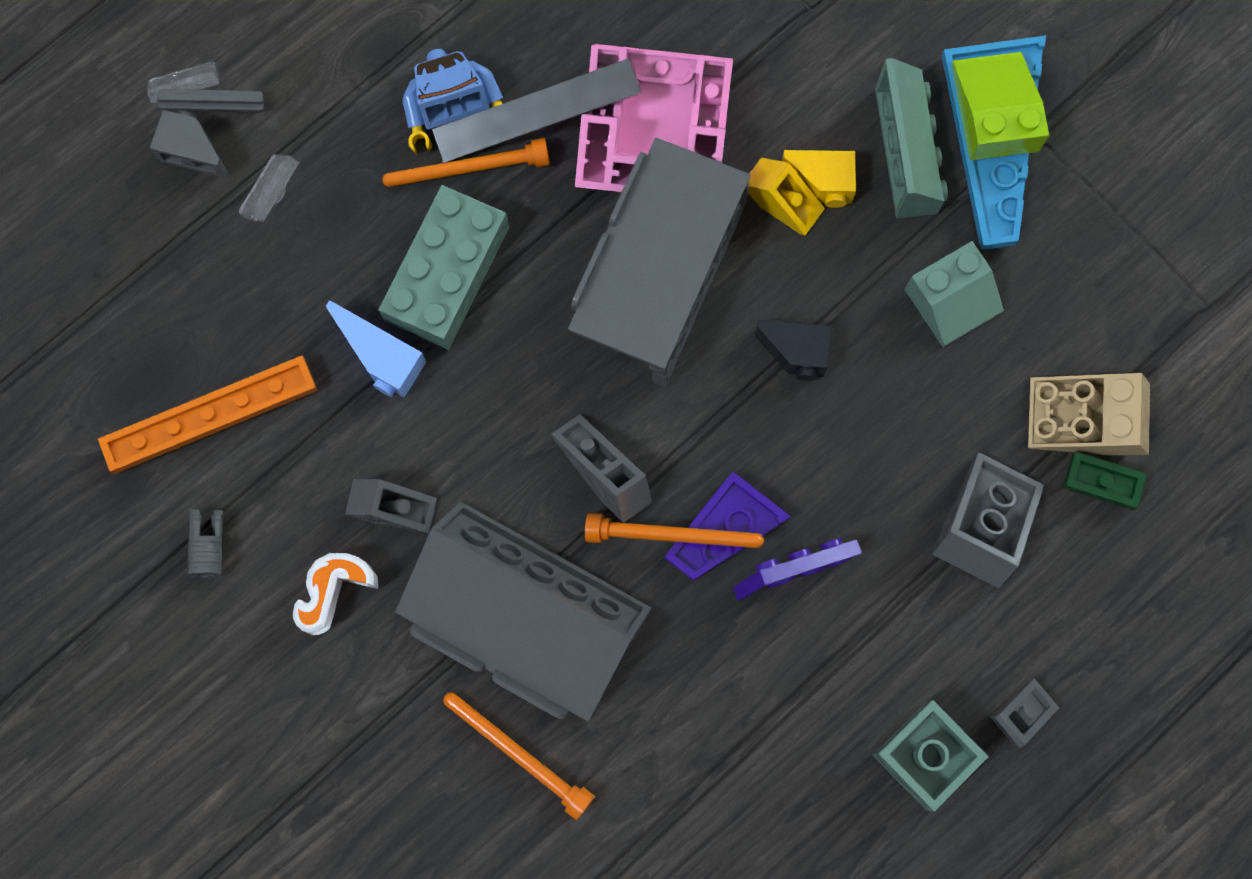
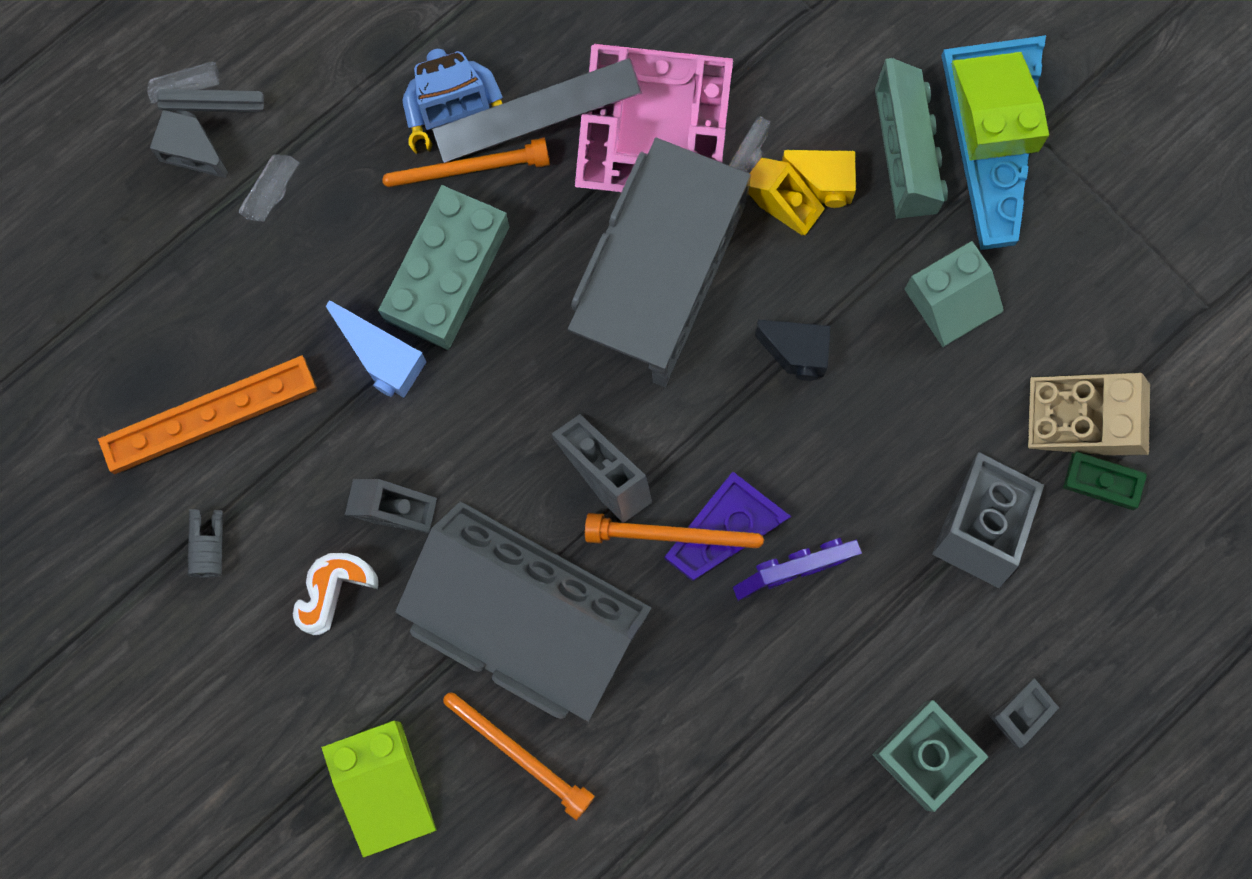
none -> lime slope [321,721,437,858]
none -> clear plate [729,116,771,172]

